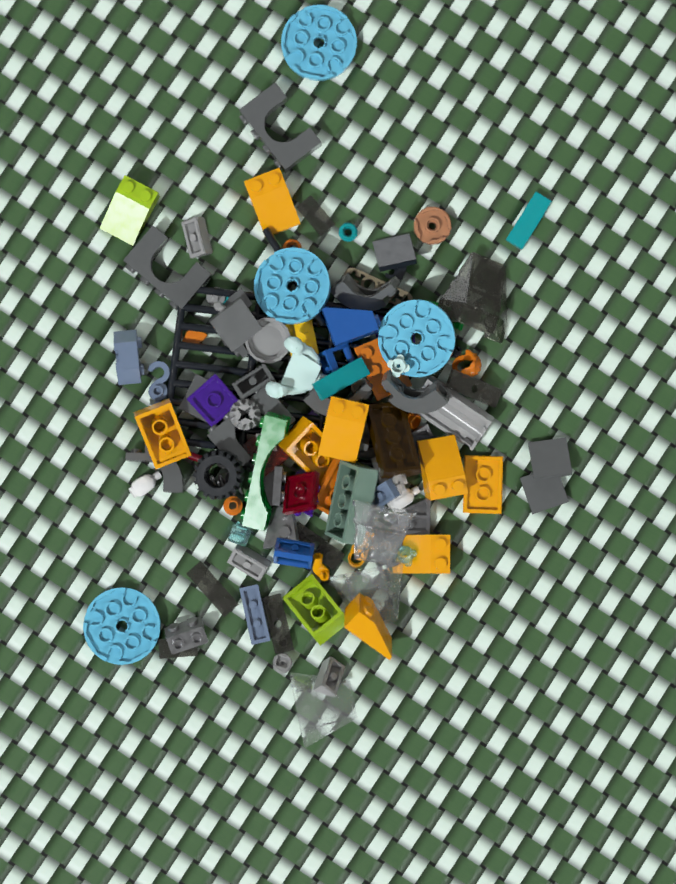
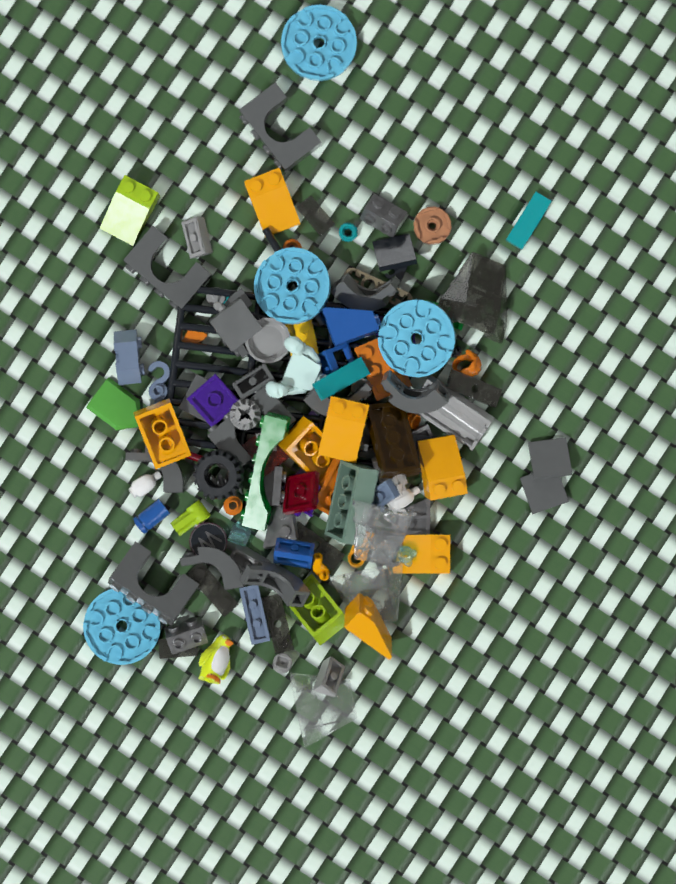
light aqua plate [387,355,410,377] -> none
light orange tile [463,455,503,514] -> none
none -> bright green tile [86,377,141,430]
none -> dark grey arch [108,541,199,626]
none -> blue piece [133,499,170,534]
none -> lime piece [170,500,211,536]
none -> dark grey arch [180,547,244,590]
none -> black tile [189,522,228,555]
none -> animal [198,635,234,684]
none -> dark grey arch [239,561,311,607]
none -> flat silver bracket [360,193,407,237]

